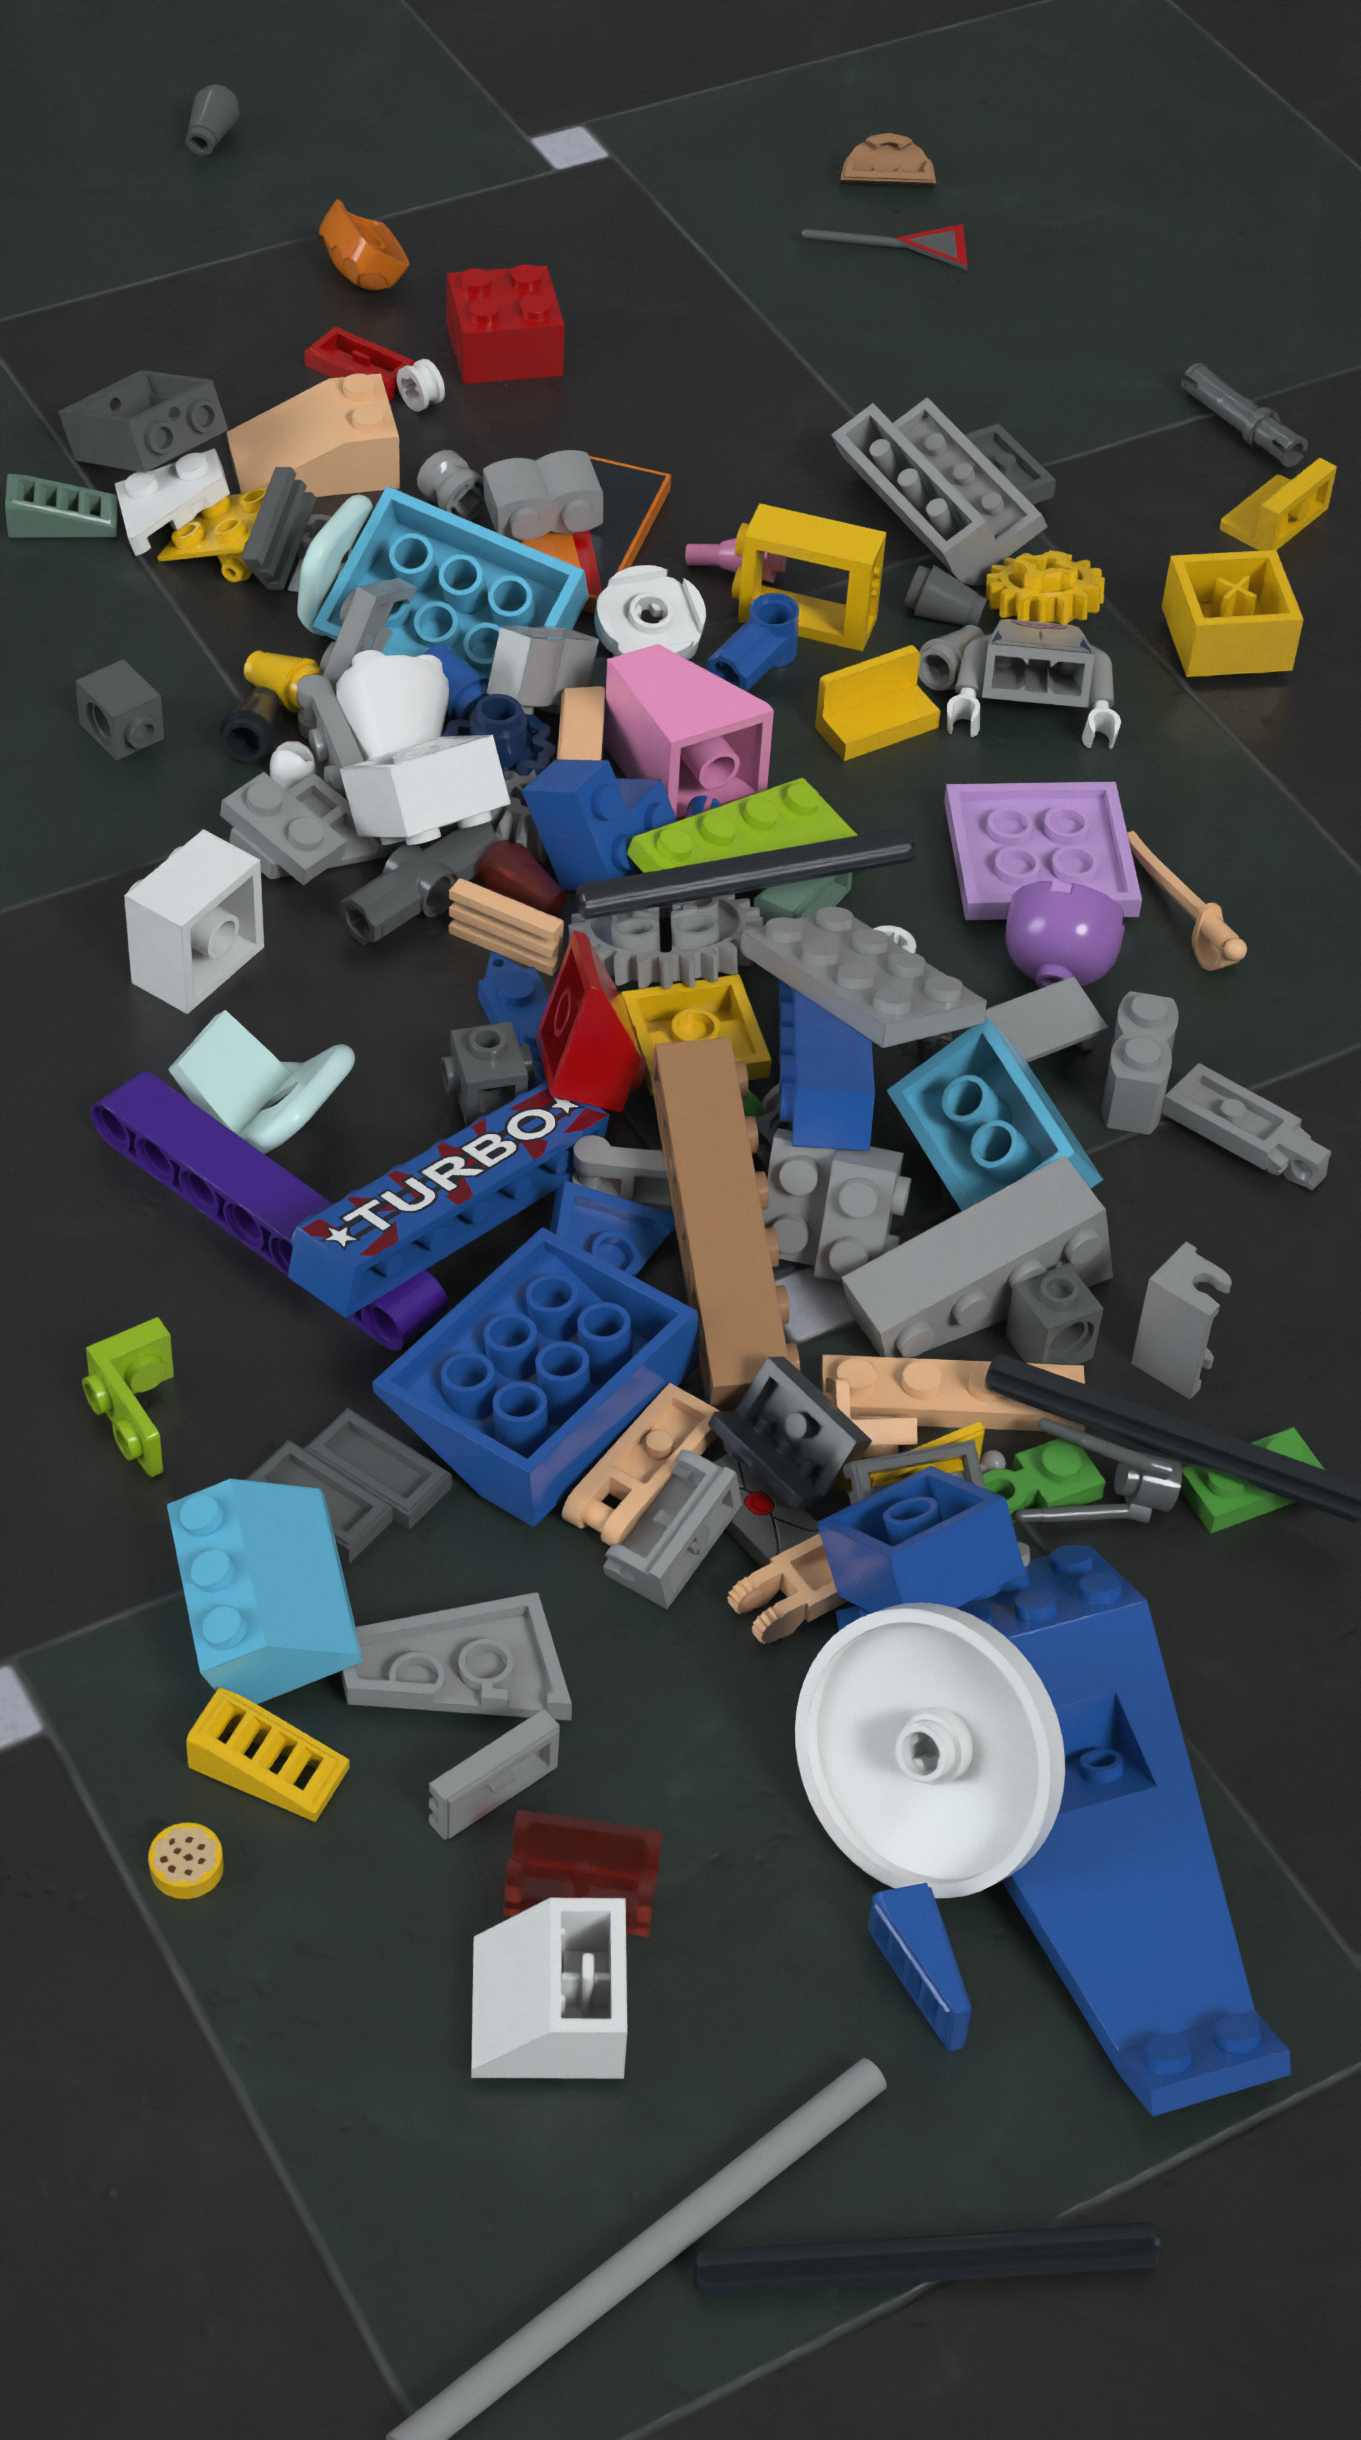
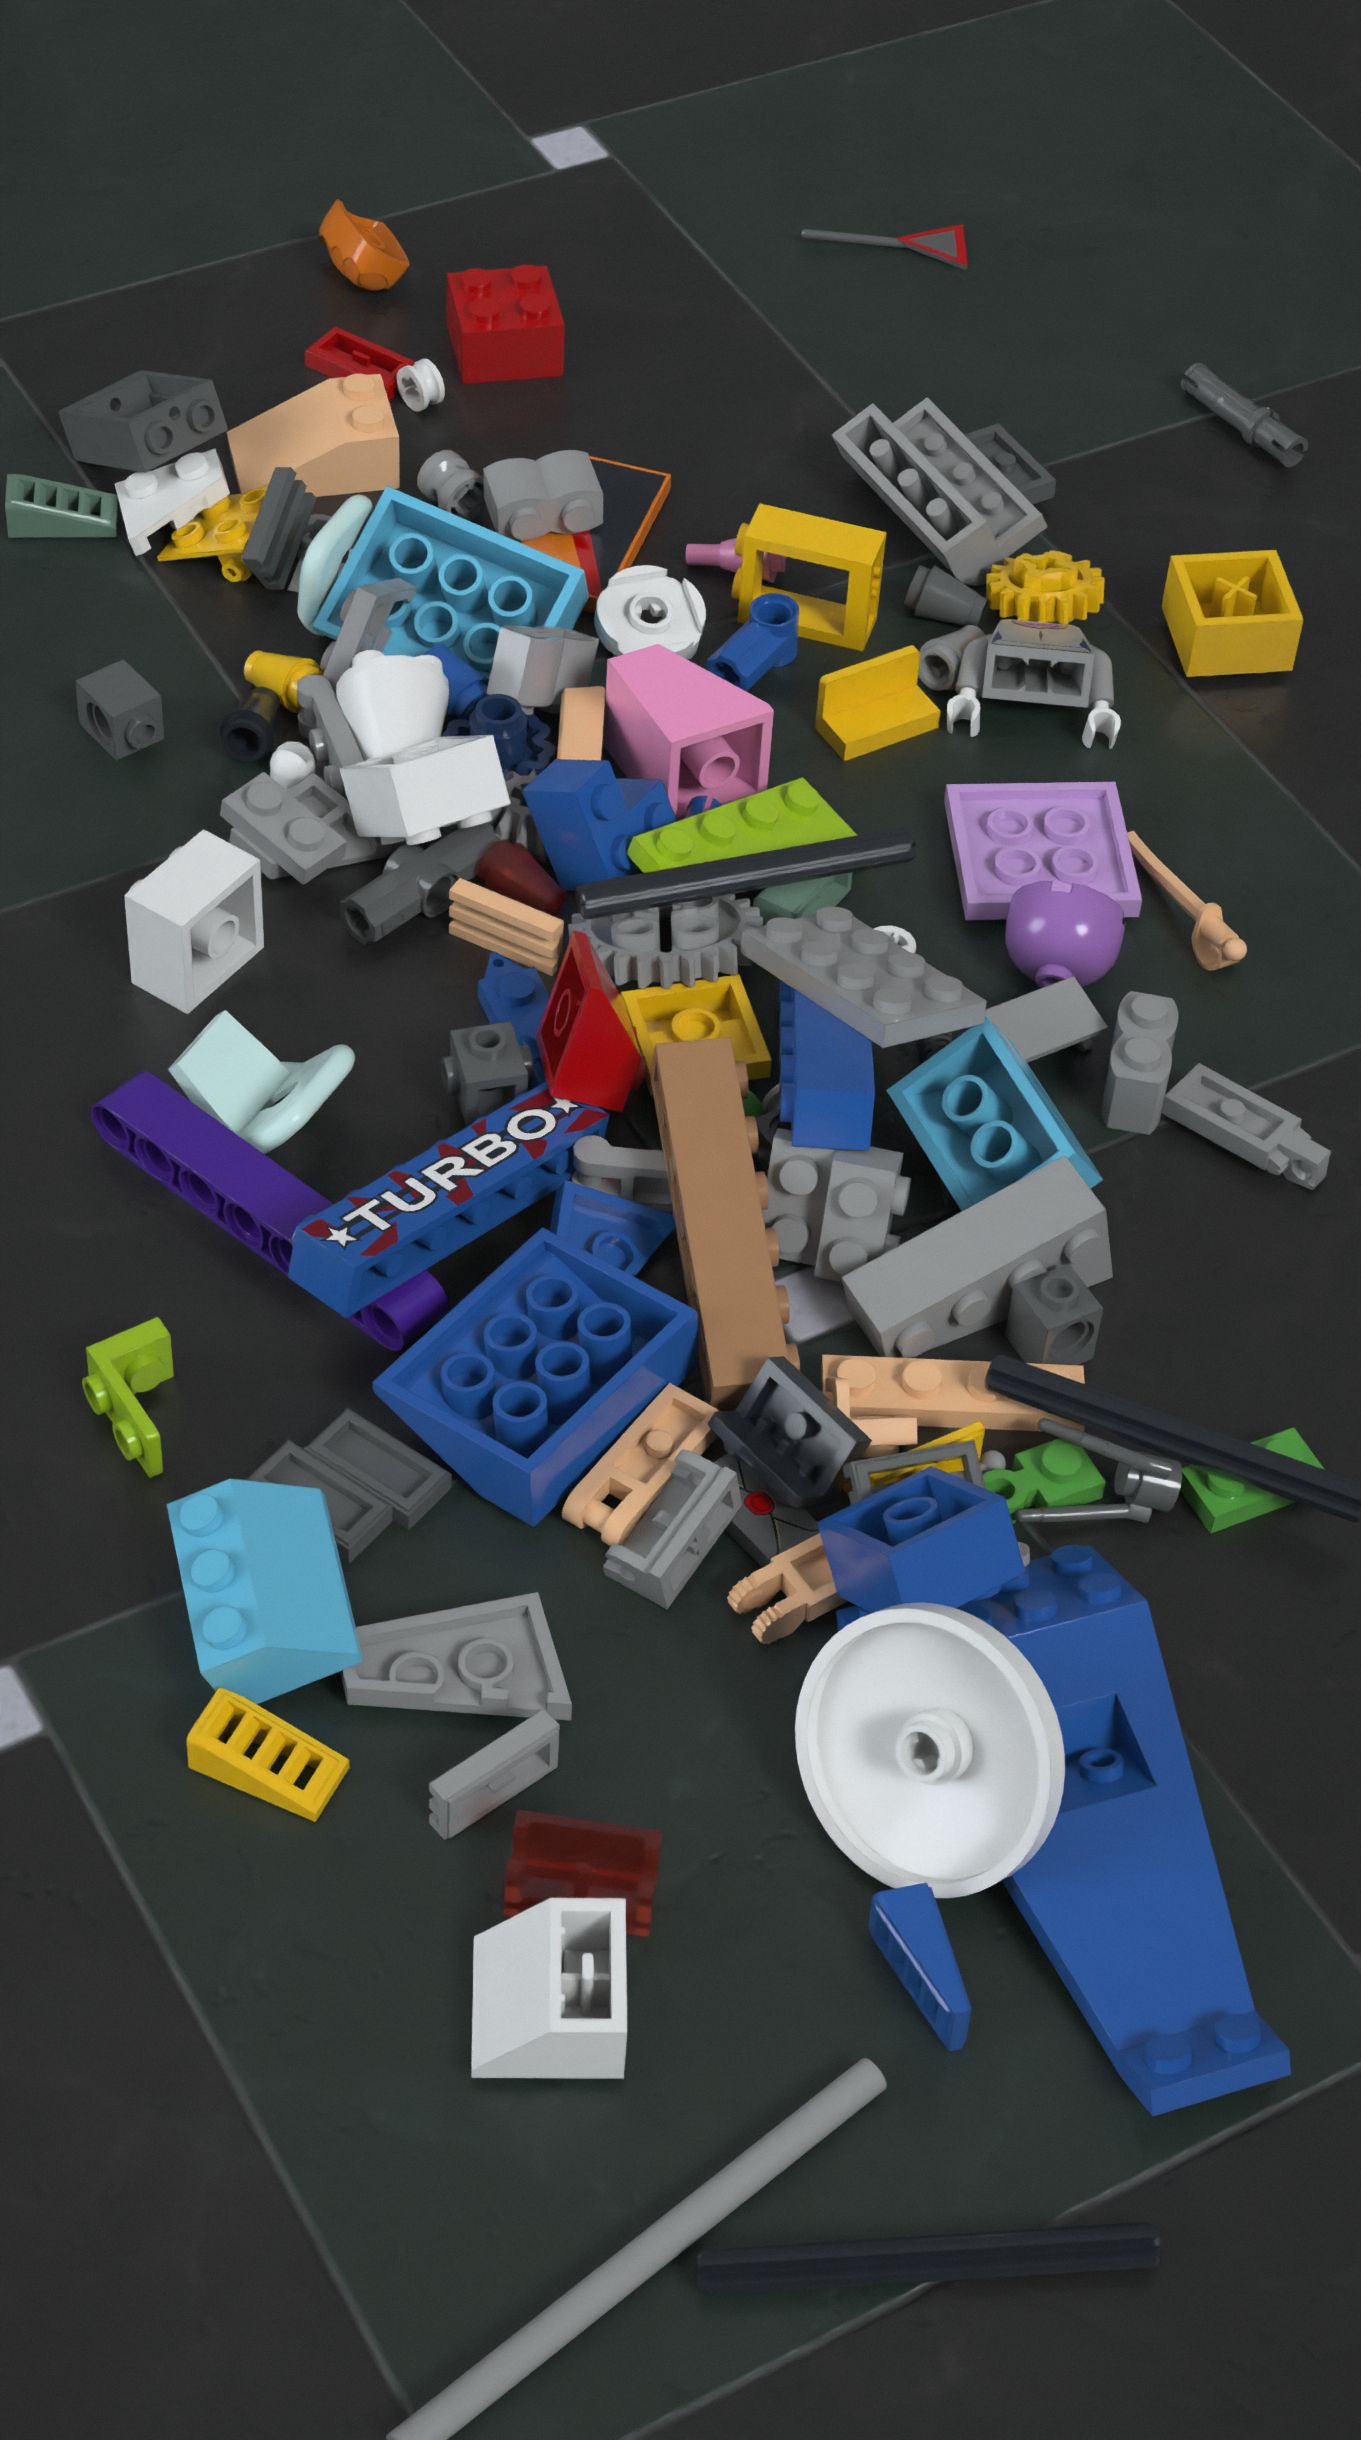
tile [148,1822,224,1899] -> none
dark grey cone [185,85,239,156] -> none
medium nougat plate [839,133,936,186] -> none
light grey hinge [1131,1242,1232,1400] -> none
yellow panel [1220,458,1337,551] -> none

